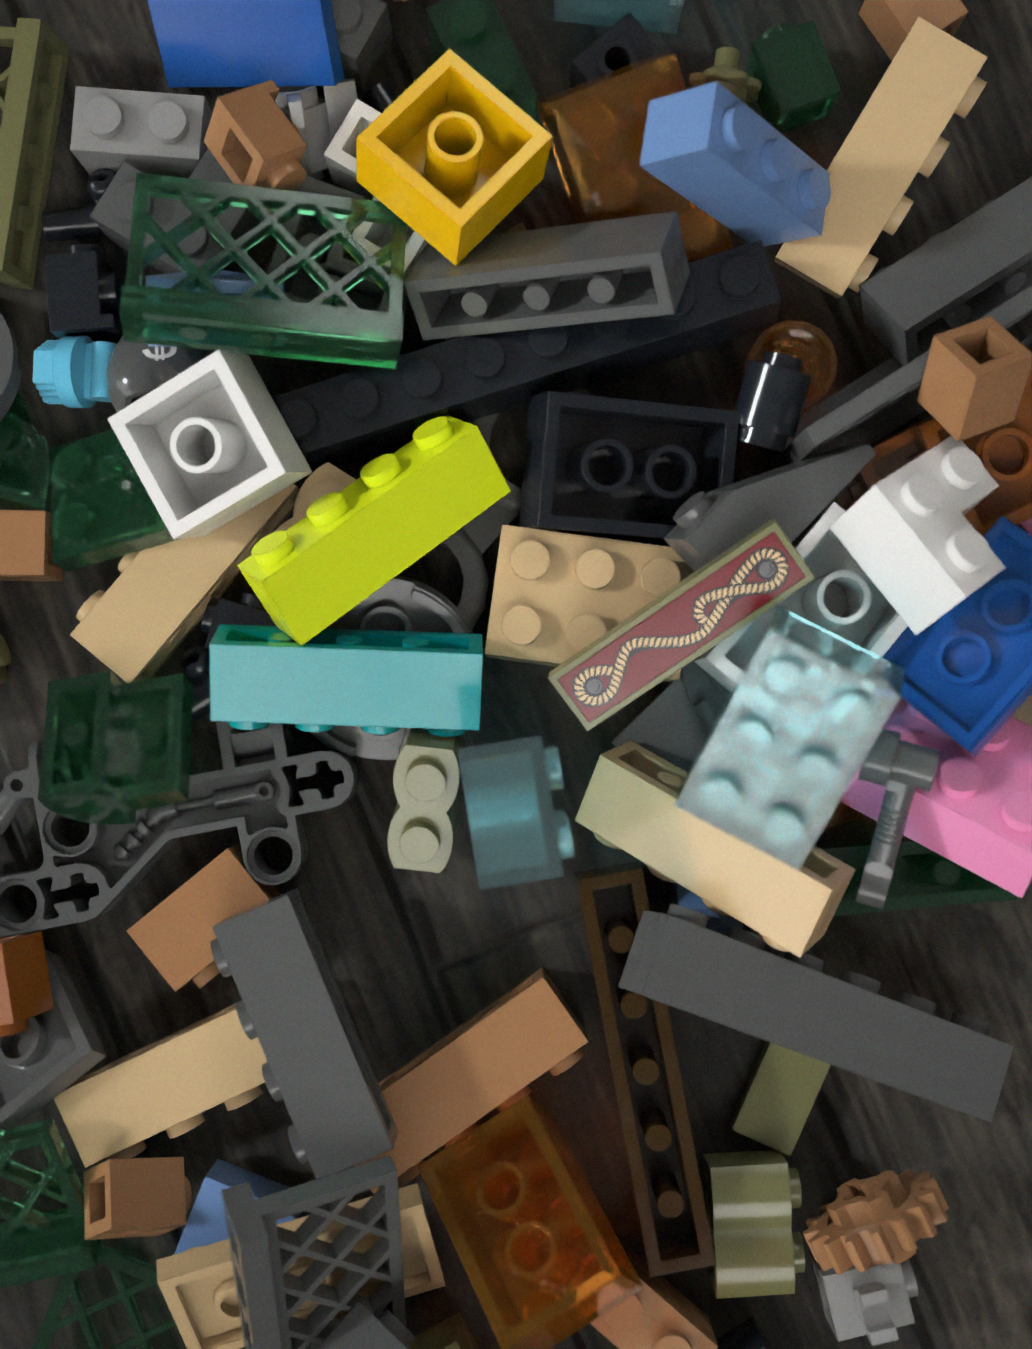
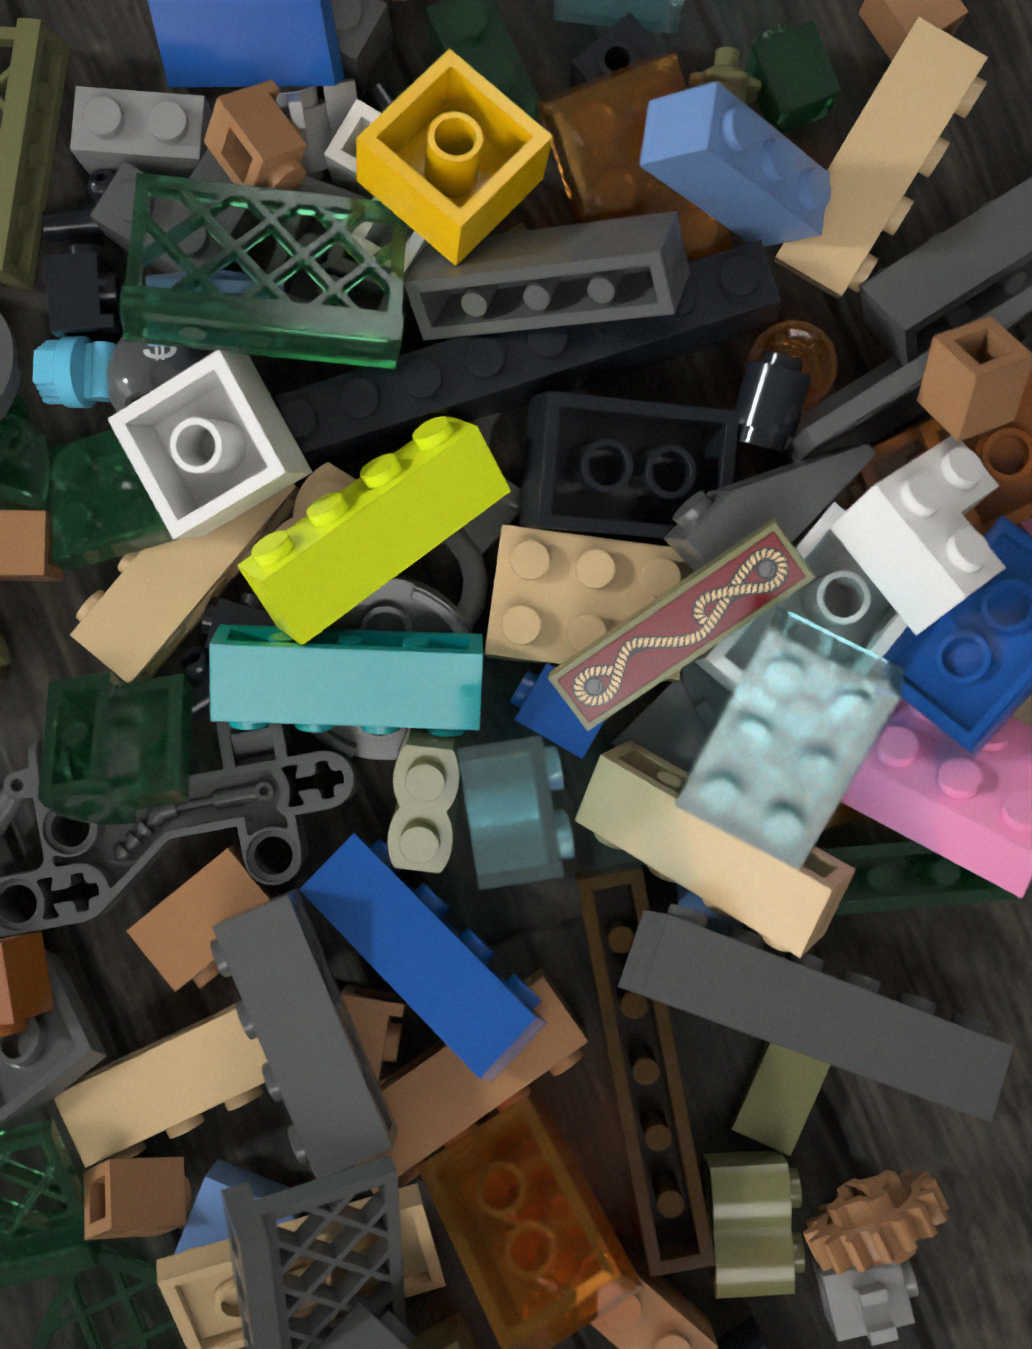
dark grey brick [856,726,941,909] -> none
none -> blue brick [299,833,548,1081]
none -> medium nougat brick [341,983,407,1086]
none -> blue brick [510,663,605,759]

